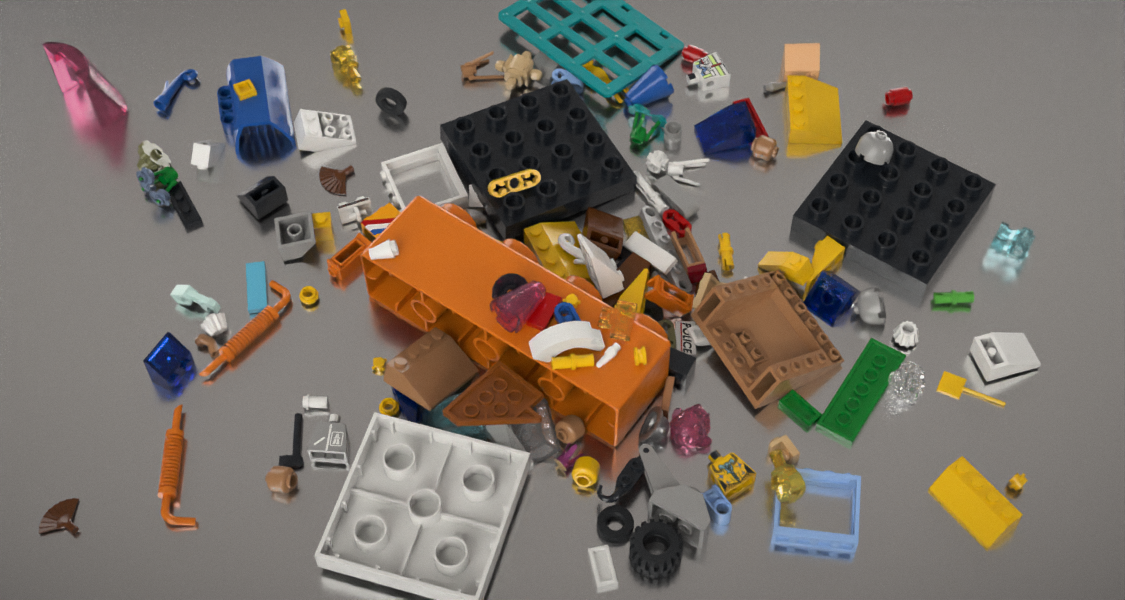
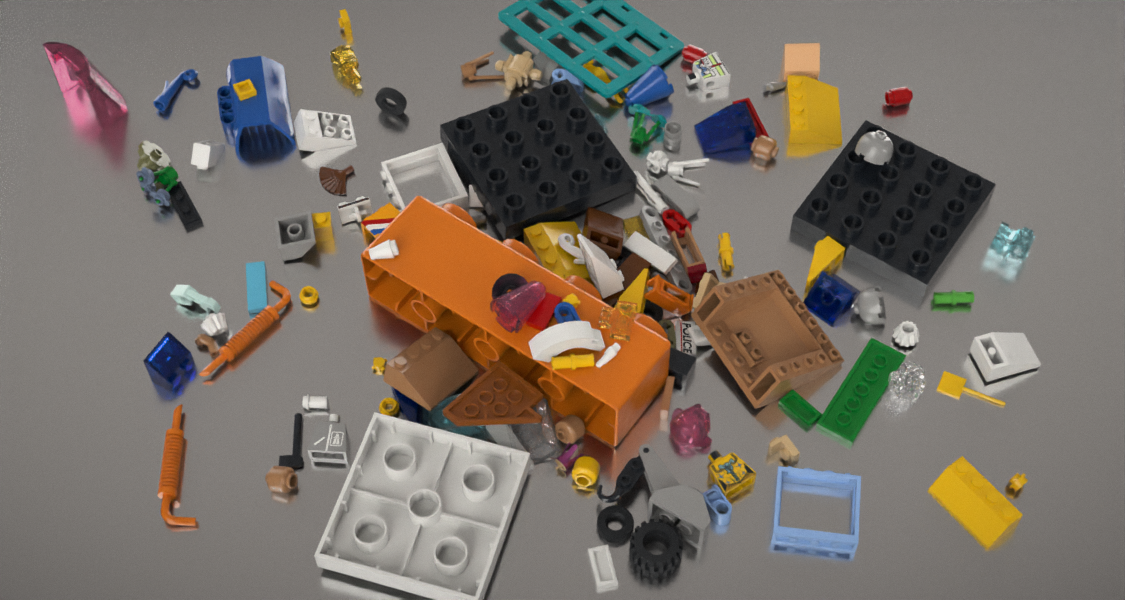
reddish brown hand [39,498,79,534] -> none
black slope [237,176,288,219] -> none
orange window [327,233,372,281] -> none
yellow beam [488,169,541,197] -> none
yellow bush [634,346,647,366] -> none
flat silver hat [638,406,670,442] -> none
yellow slope [758,251,814,286] -> none
clear yellow piece [769,449,806,504] -> none

